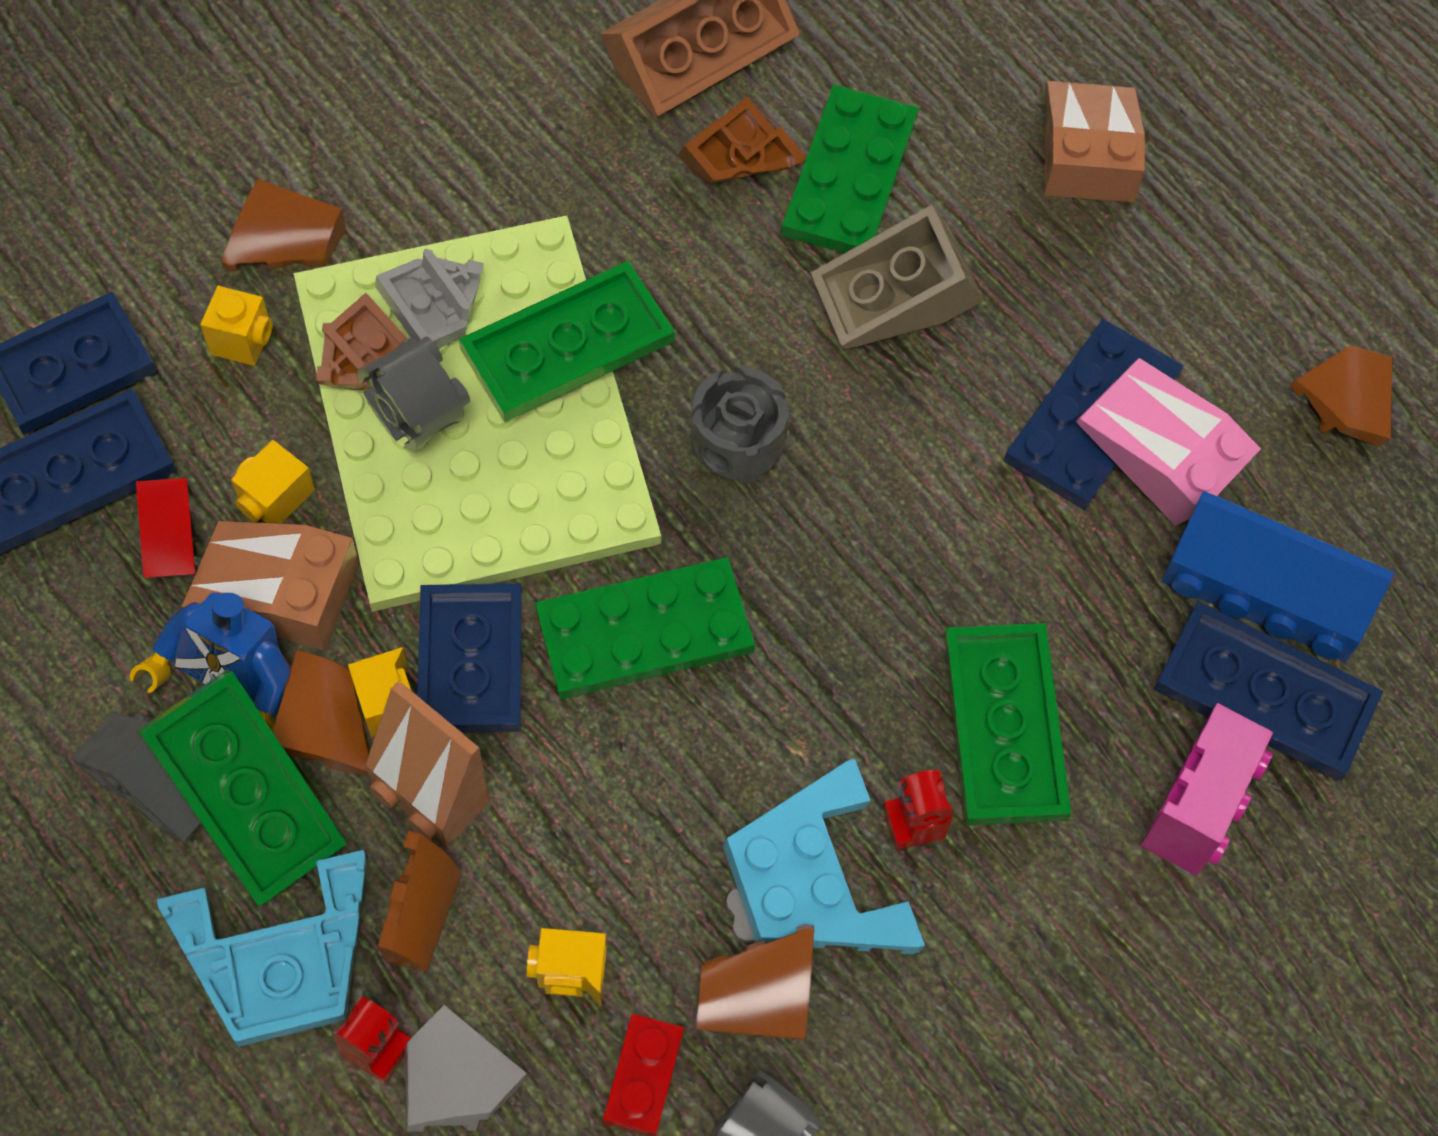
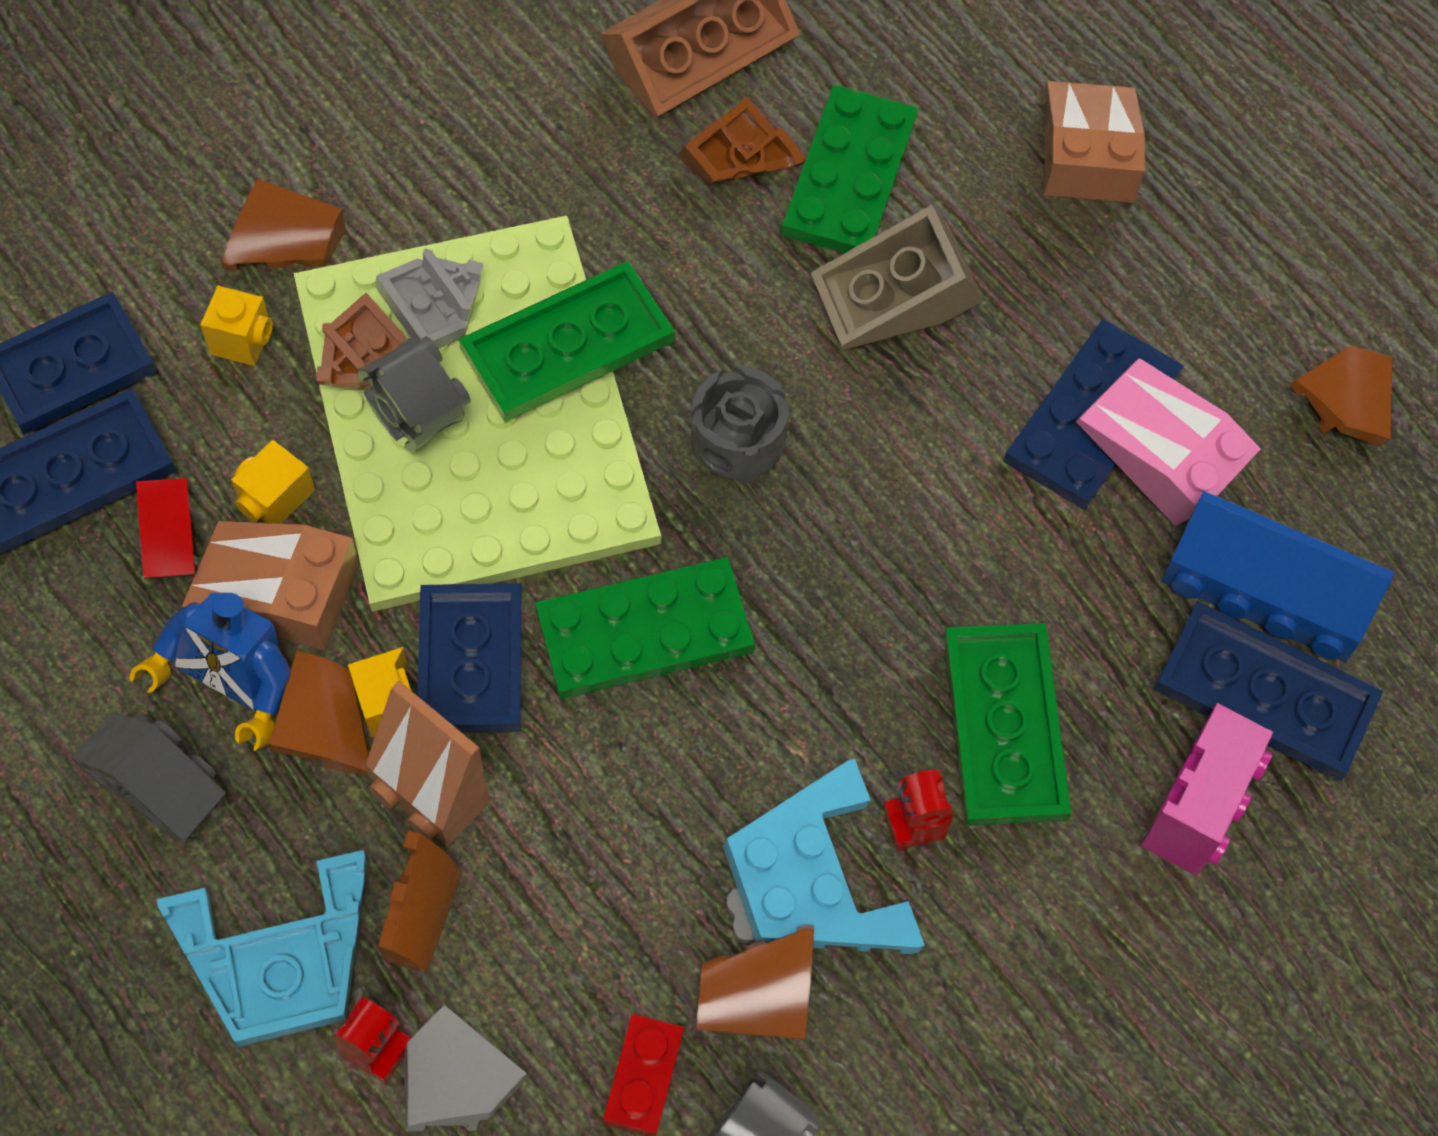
green plate [137,669,347,907] -> none
yellow window [526,928,607,1007] -> none

